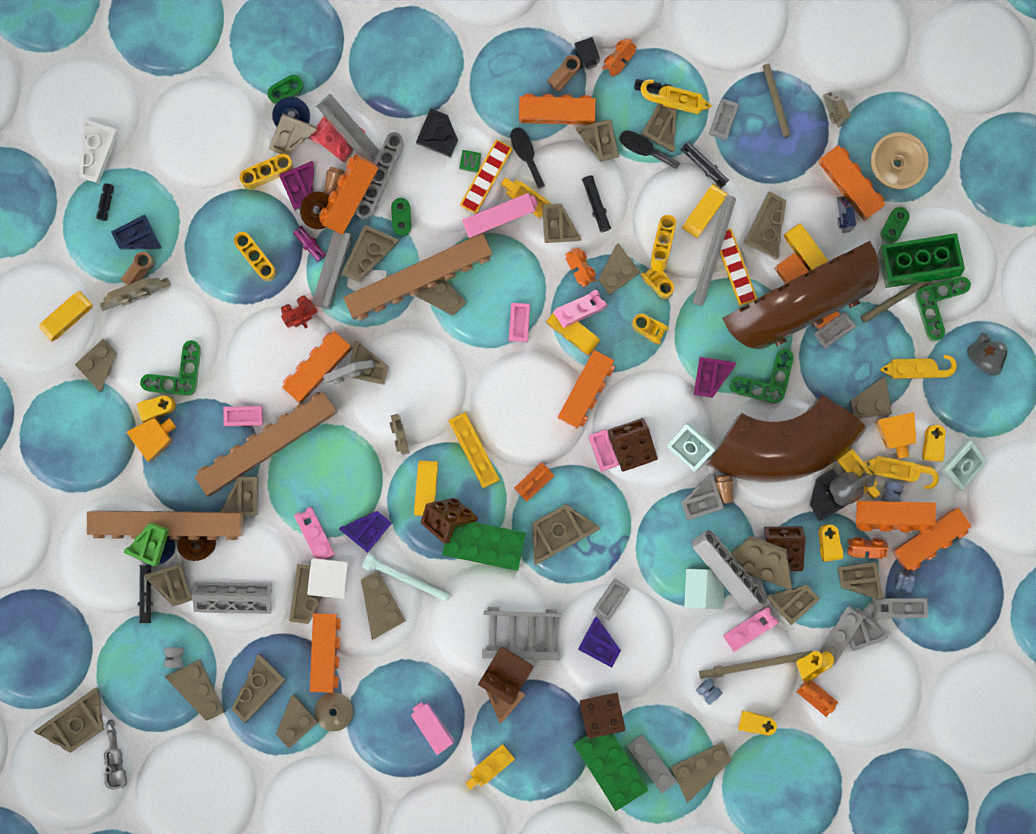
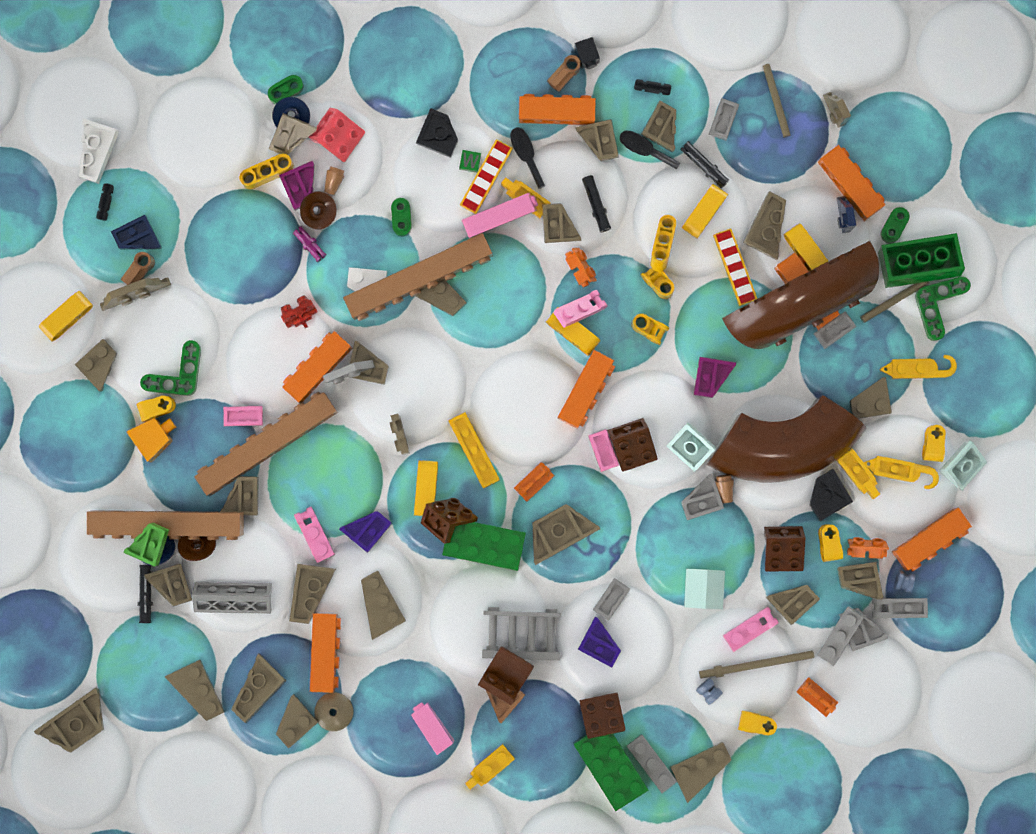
flat silver piece [103,720,127,790] -> none
light grey wheel [164,647,184,668] -> none
yellow beam [234,232,276,281] -> none
white sticker [307,558,348,599] -> none
light grey fence [311,232,352,310] -> none
light grey fence [316,94,380,163] -> none
orange brick [319,154,378,235] -> none
dark tan wing [341,225,399,282] -> none
light grey beam [356,132,404,222] -> none
light aqua piece [362,553,450,600] -> none
bright pink plate [509,303,530,343] -> none
dark tan wing [598,243,640,296] -> none
orange hinge [601,39,637,77] -> none
yellow plate [641,79,712,114] -> none
light grey axle [692,195,736,306] -> none
light grey beam [692,530,767,613] -> none
green beam [729,349,794,404] -> none
dark tan wing [731,536,793,590] -> none
yellow piece [796,651,834,681] -> none
dark grey piece [829,472,875,506] -> none
orange brick [856,501,936,533] -> none
tan dish [871,132,929,189] -> none
light orange torso [875,412,916,459] -> none
sand blue wheel [881,482,904,502] -> none
dark grey piece [967,332,1008,376] -> none

